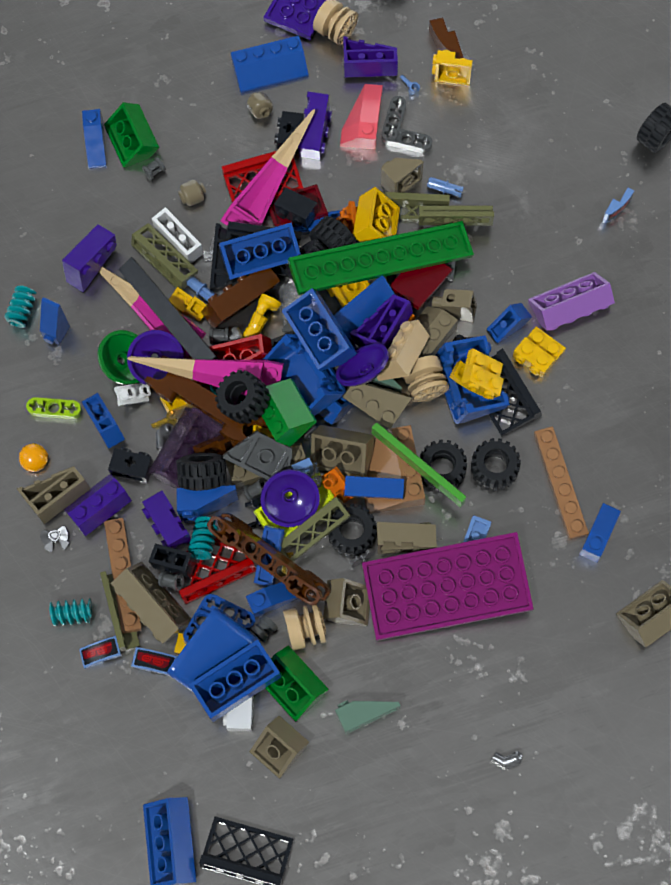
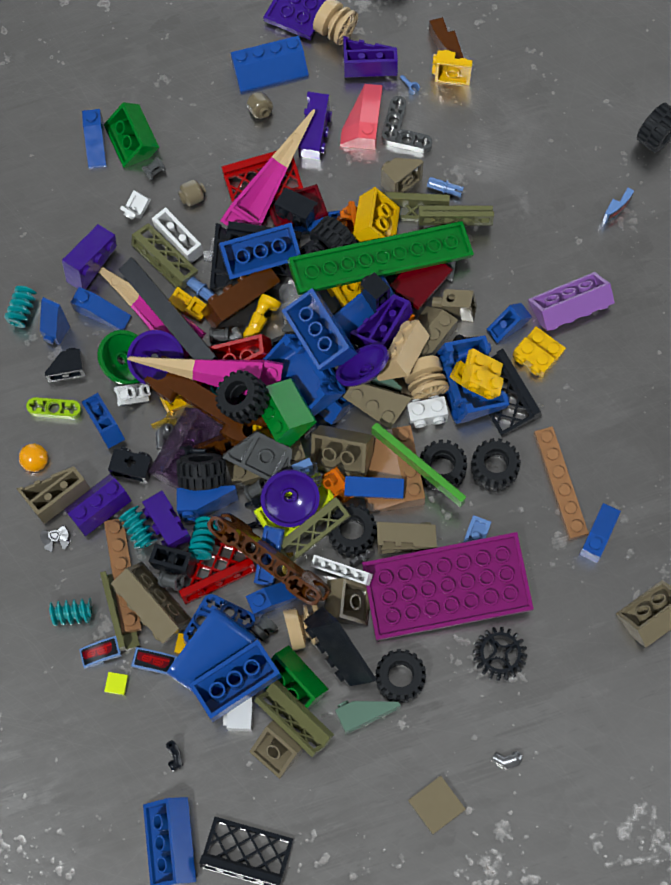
black brick [274,111,304,154] -> none
none -> black slope [45,348,86,382]
none -> blue slope [70,287,132,330]
none -> neon yellow tile [104,672,129,696]
none -> teal piece [119,506,158,549]
none -> white bracket [120,190,151,219]
none -> black arm [166,740,183,771]
none -> black hand [179,445,207,457]
none -> olive fence [254,680,334,757]
none -> black slope [303,606,377,686]
none -> white piece [311,555,373,586]
none -> black slope [360,272,390,312]
none -> black tyre [375,649,426,703]
none -> white brick [406,395,448,428]
none -> dark tan tile [408,776,466,835]
none -> black gear [473,627,527,681]

